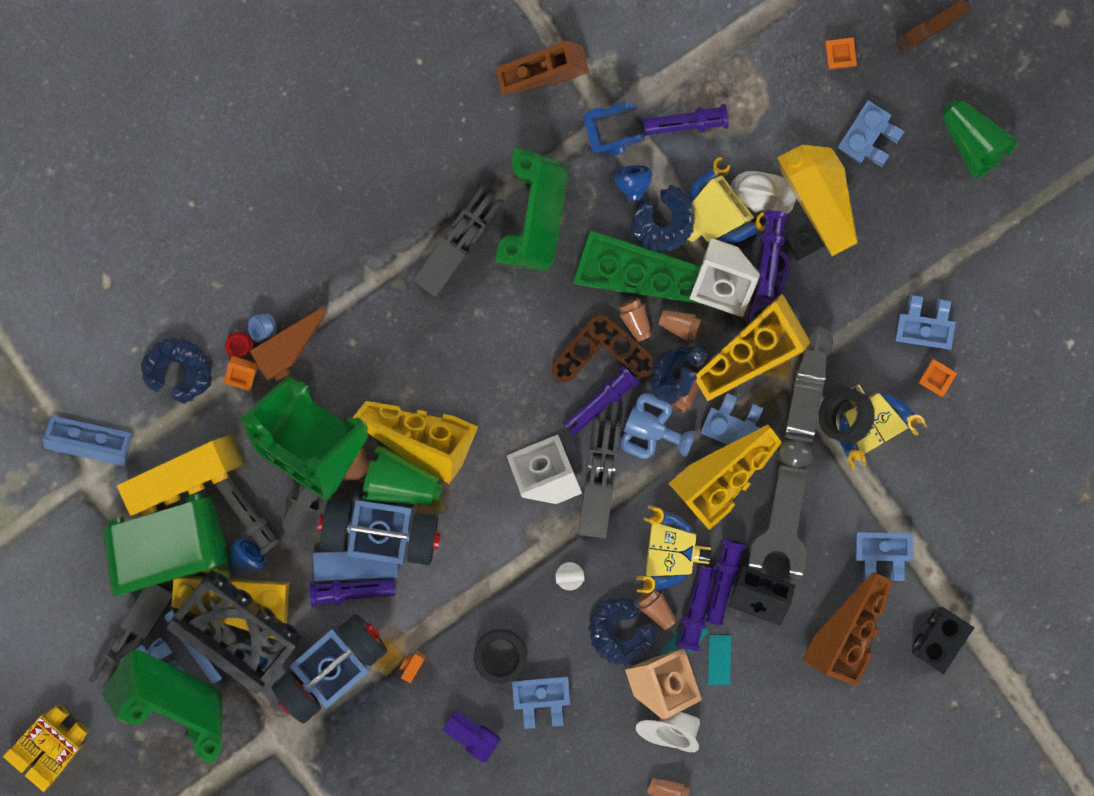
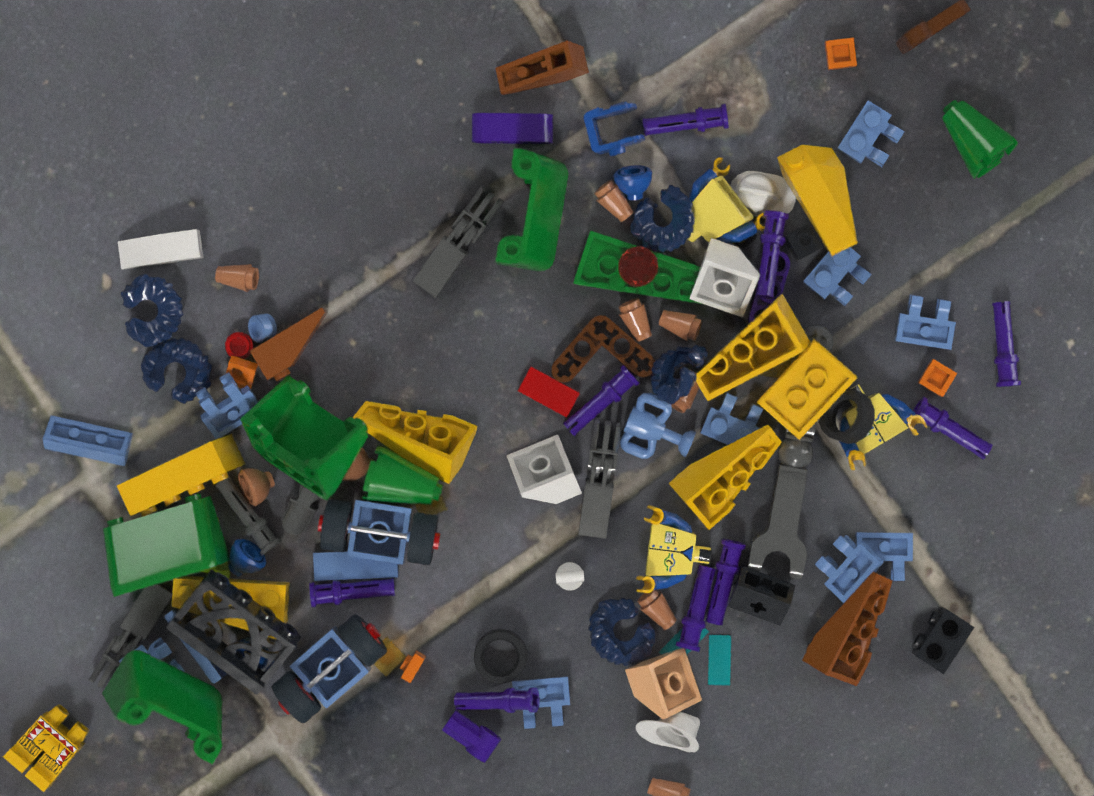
none -> white slope [118,229,203,269]
none -> dark blue piece [121,274,184,347]
none -> medium blue plate [196,372,259,439]
none -> nougat cone [215,264,259,292]
none -> nougat brick [238,468,275,506]
none -> dark purple pin [454,687,540,713]
none -> dark purple beam [472,113,553,144]
none -> red tile [518,367,580,418]
none -> nougat cone [594,179,634,222]
none -> clear red wheel [618,246,658,287]
none -> yellow tile [757,339,857,440]
none -> medium blue plate [803,247,871,306]
none -> medium blue plate [815,535,884,603]
none -> dark purple pin [913,396,993,460]
none -> dark purple pin [992,301,1021,387]

